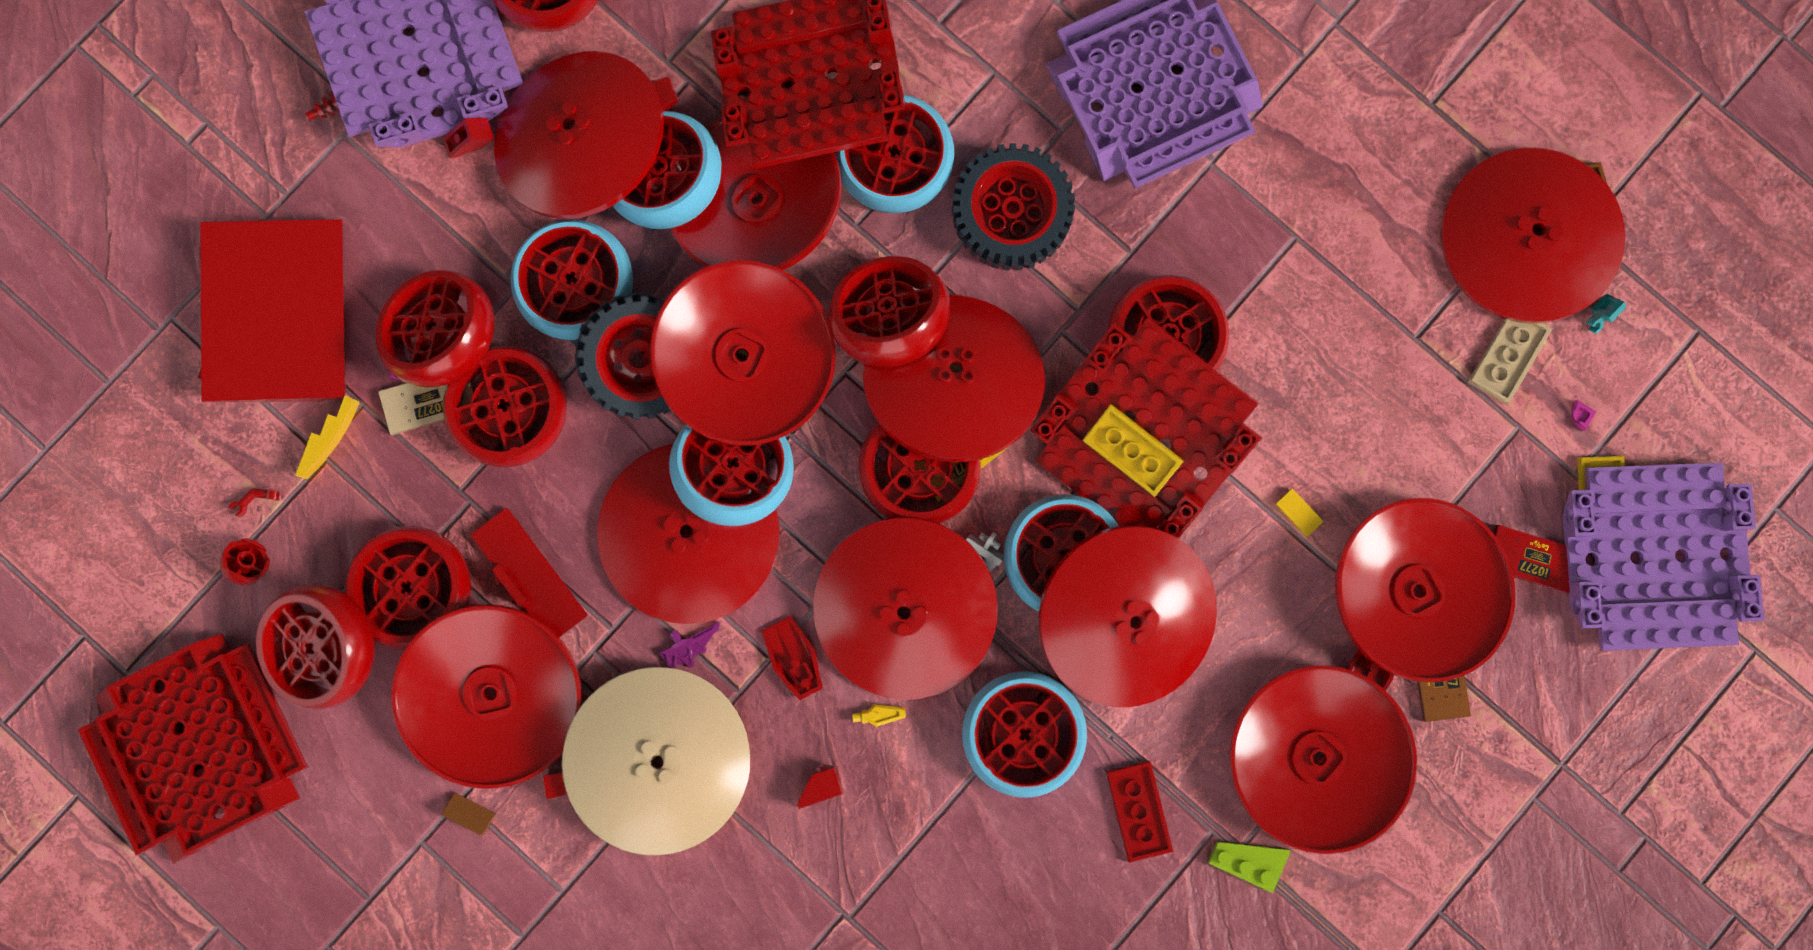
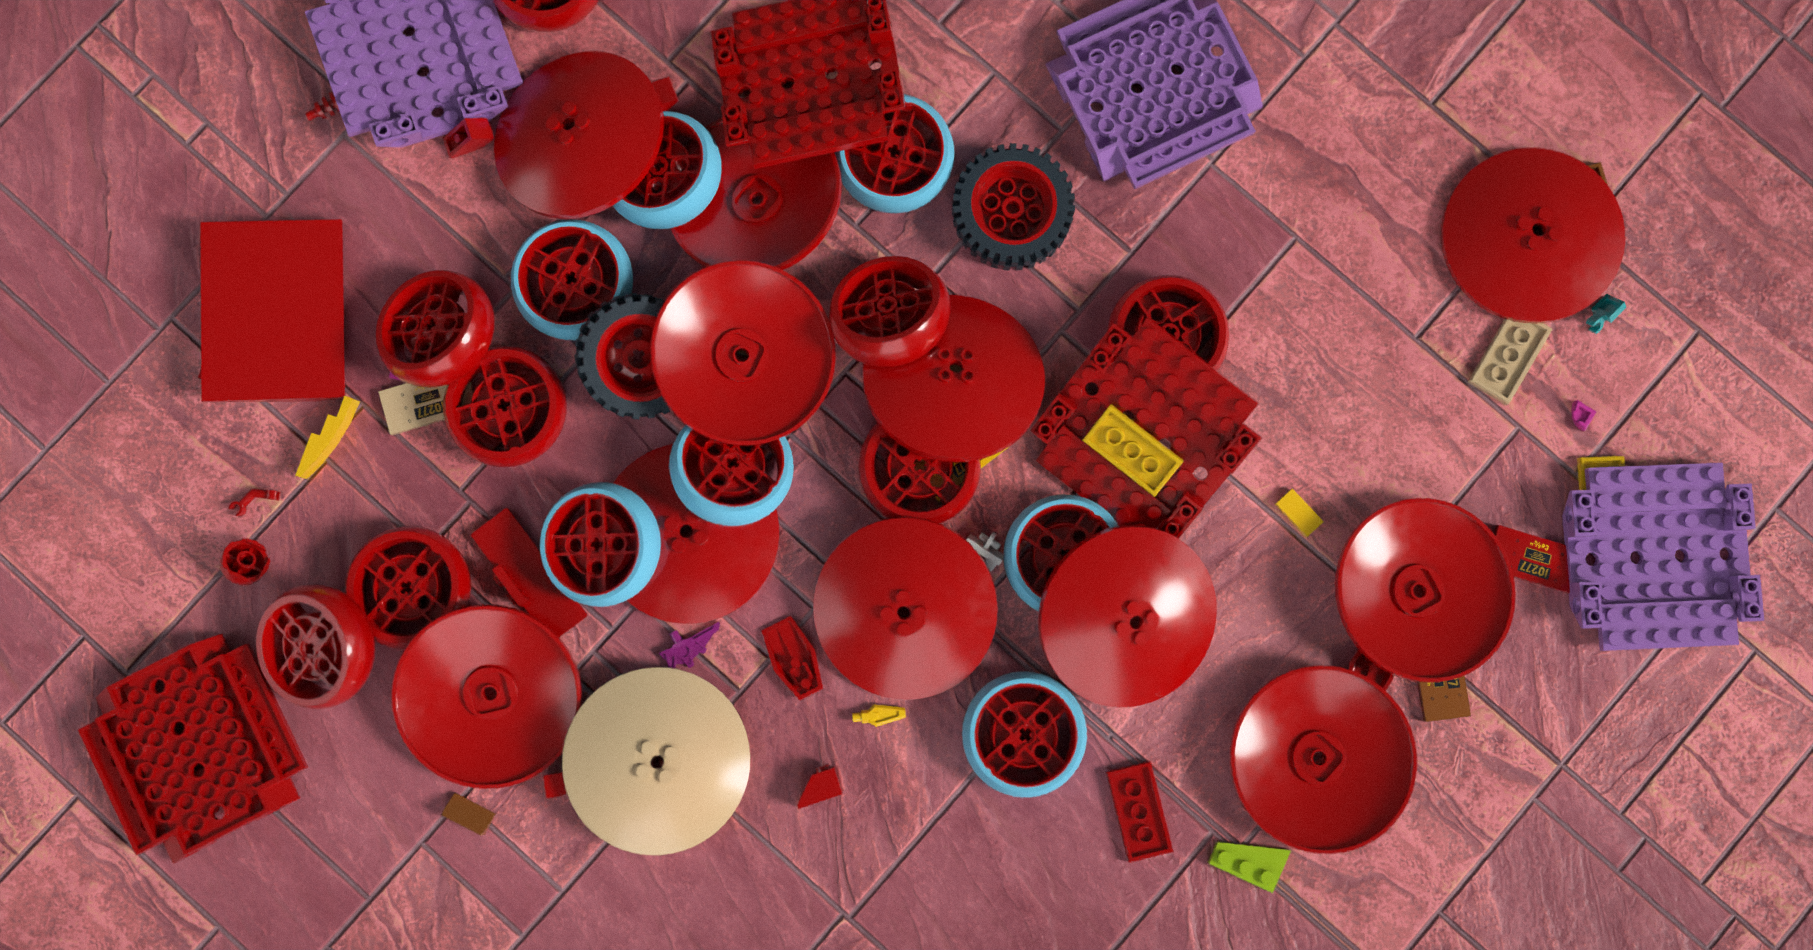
none -> red wheel [540,482,661,607]

